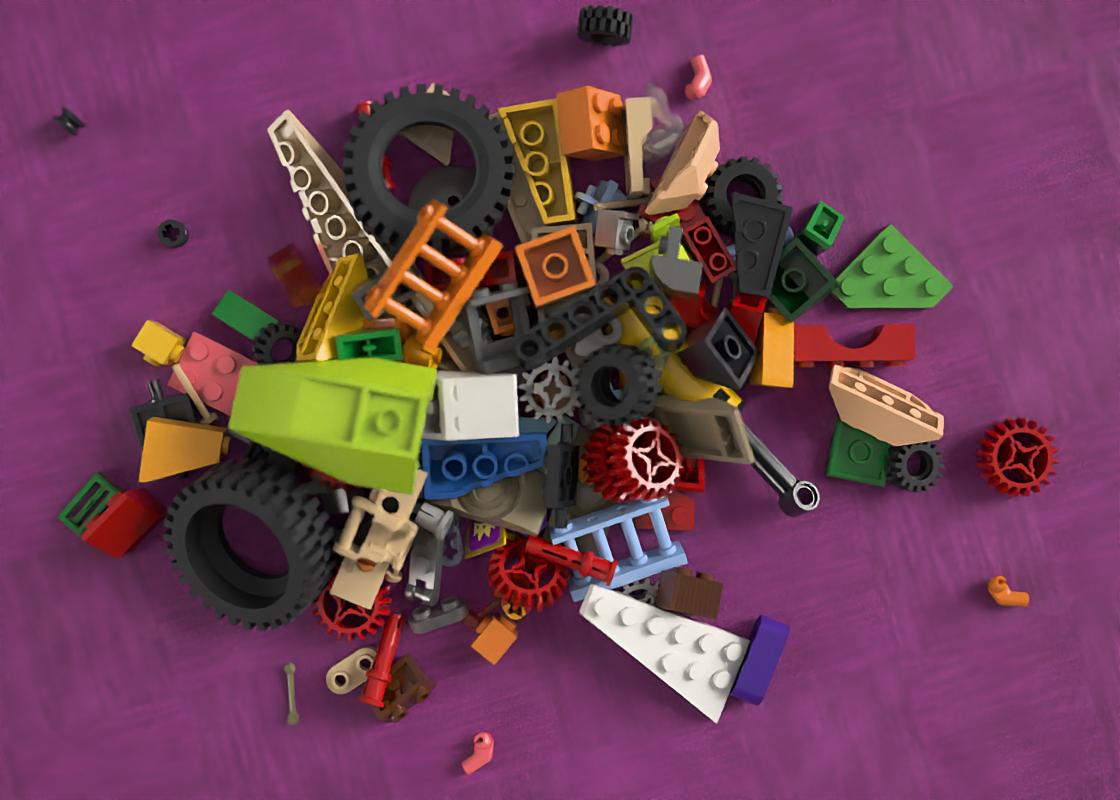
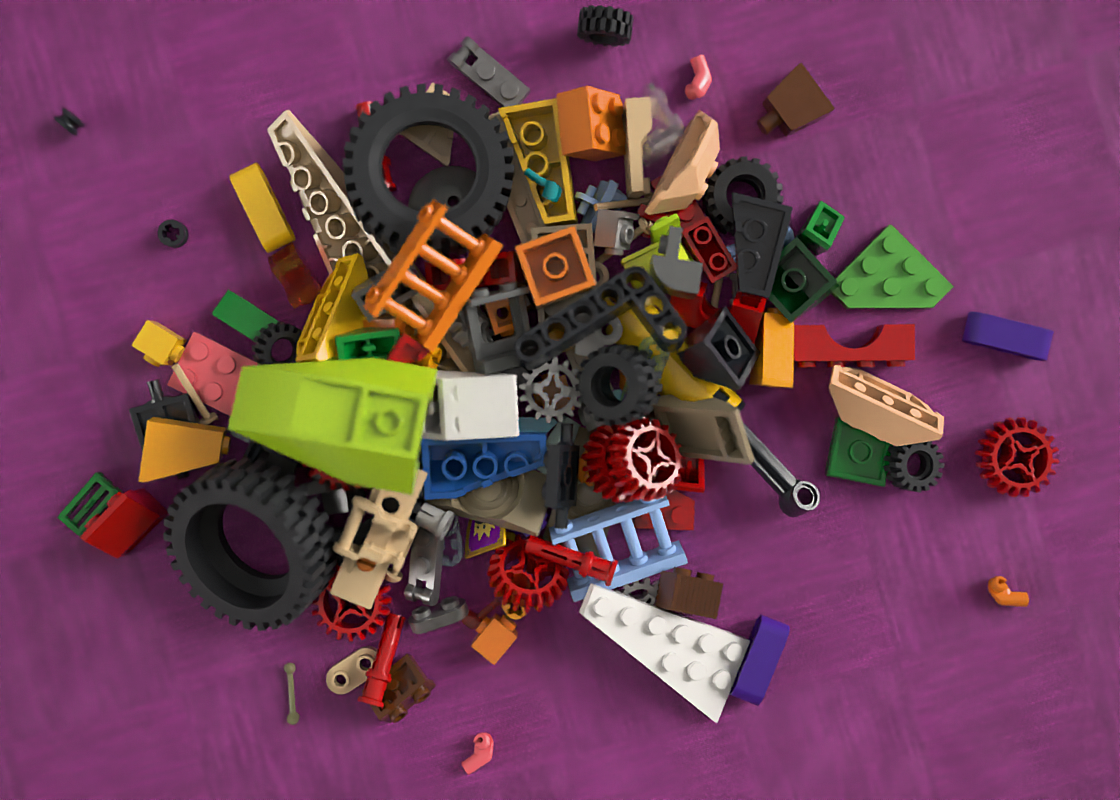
none -> yellow beam [229,162,296,253]
none -> red tile [386,332,431,364]
none -> flat silver plate [447,36,531,107]
none -> teal hand [524,168,562,203]
none -> reddish brown torso [756,62,835,137]
none -> dark purple beam [962,312,1054,361]

